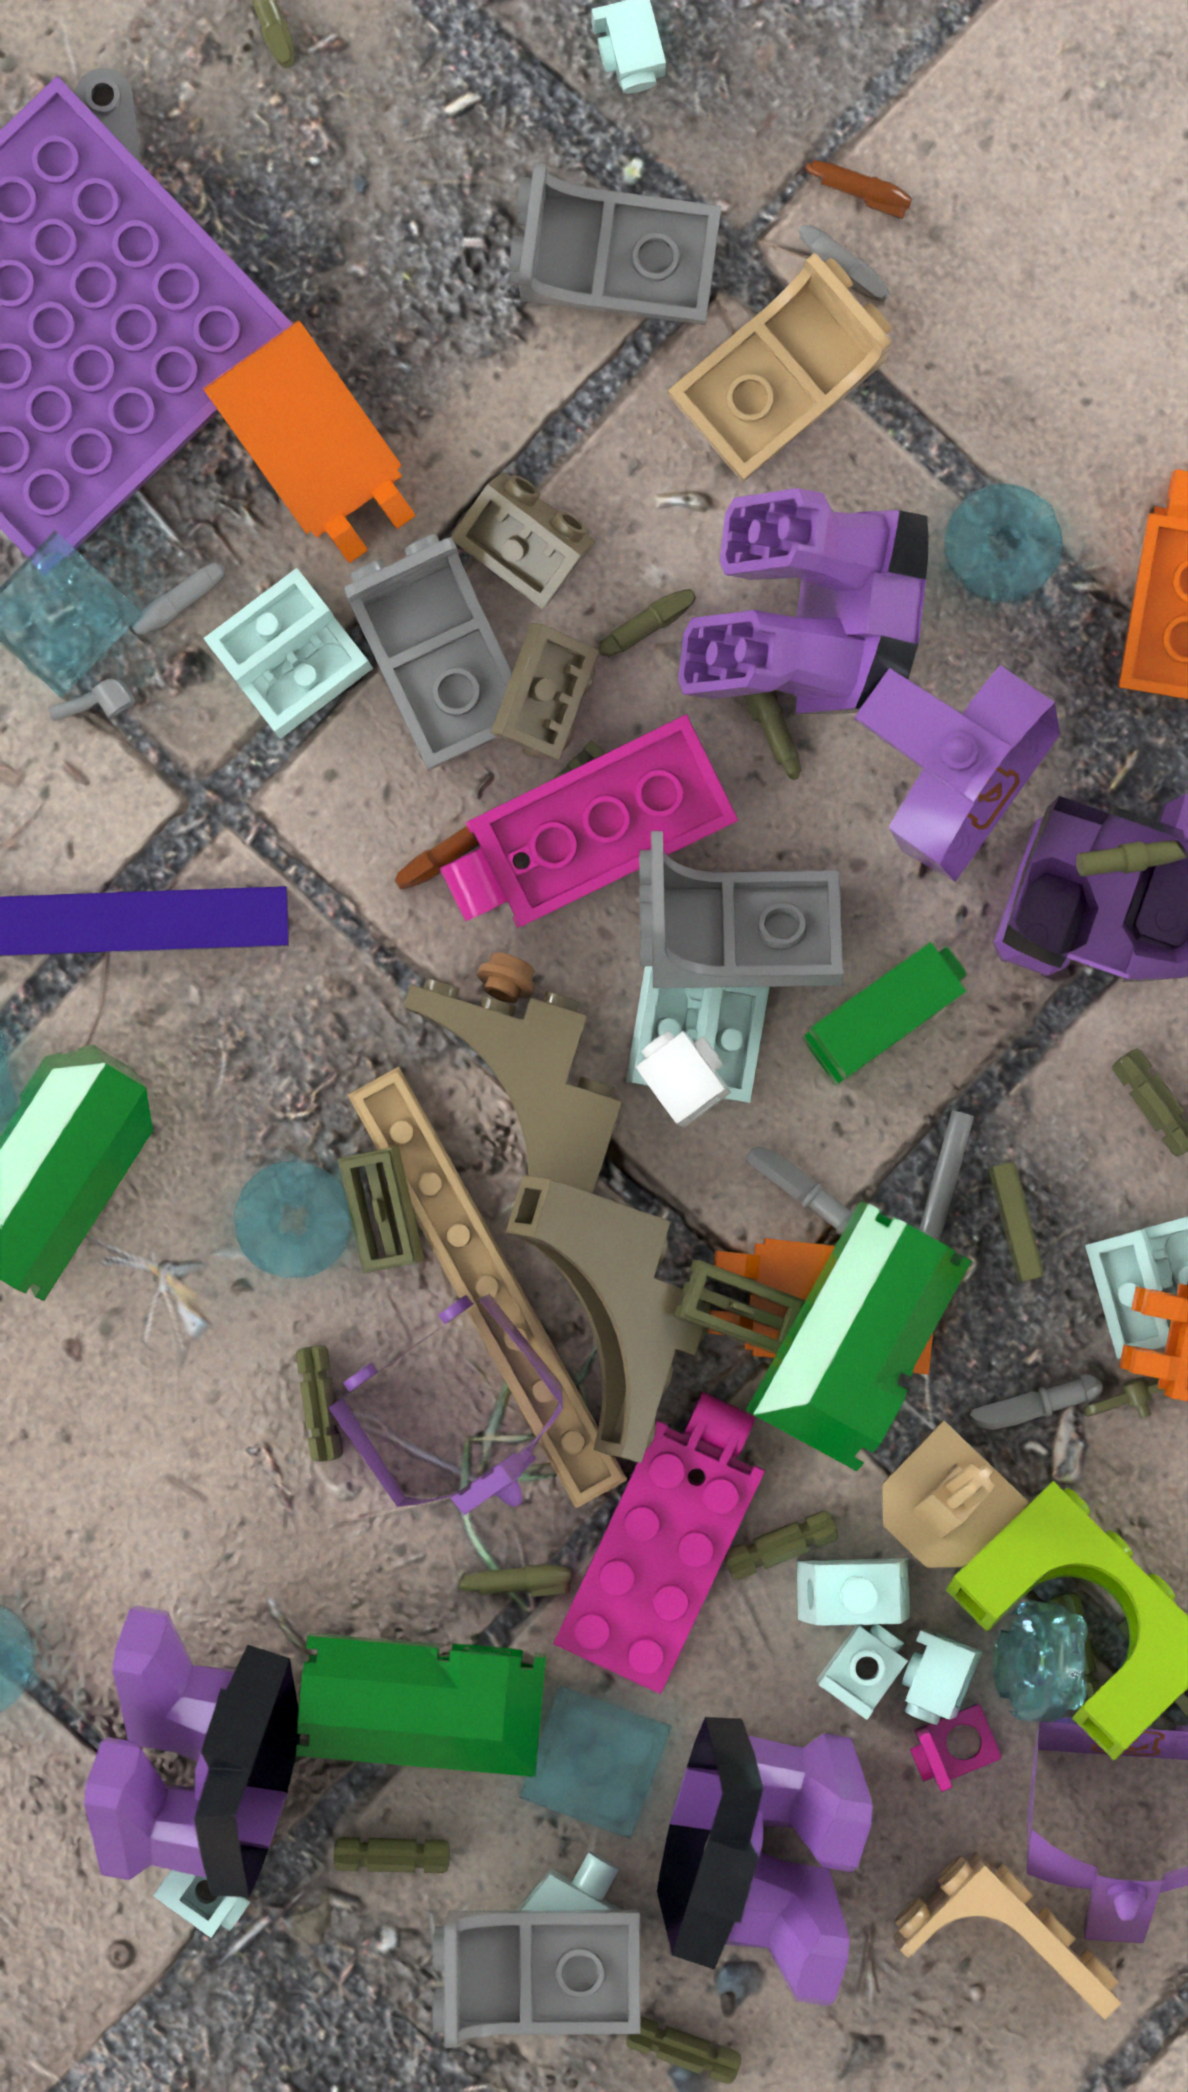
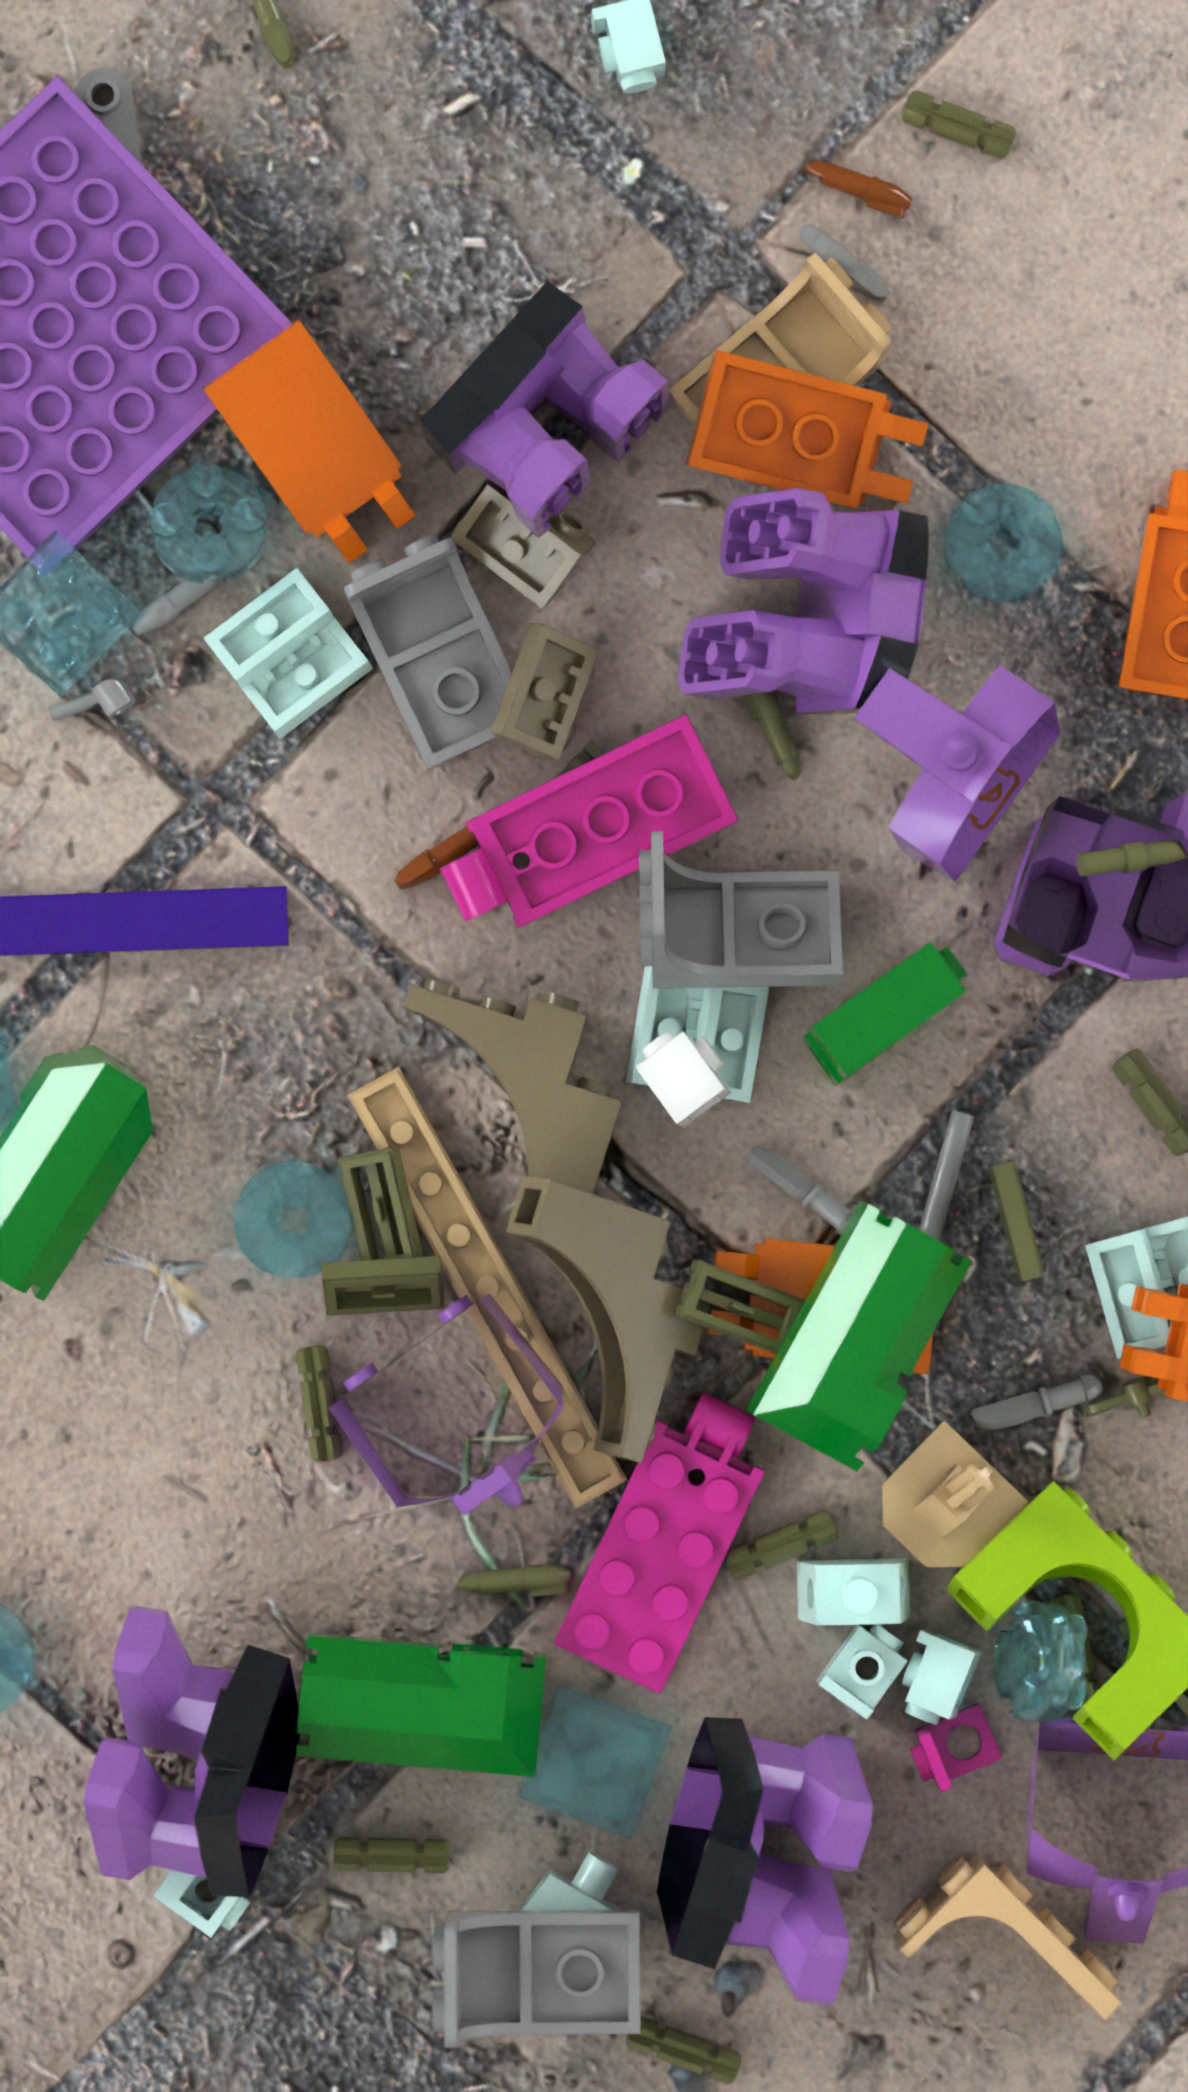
medium nougat plate [477,953,535,1003] -> none
light grey bracket [509,163,722,325] -> none
olive piece [598,589,696,657] -> none
none -> clear light blue plate [149,462,268,583]
none -> olive tile [322,1256,444,1316]
none -> medium lavender piece [420,281,669,538]
none -> orange tile [685,350,929,509]
none -> olive axle [902,91,1016,158]

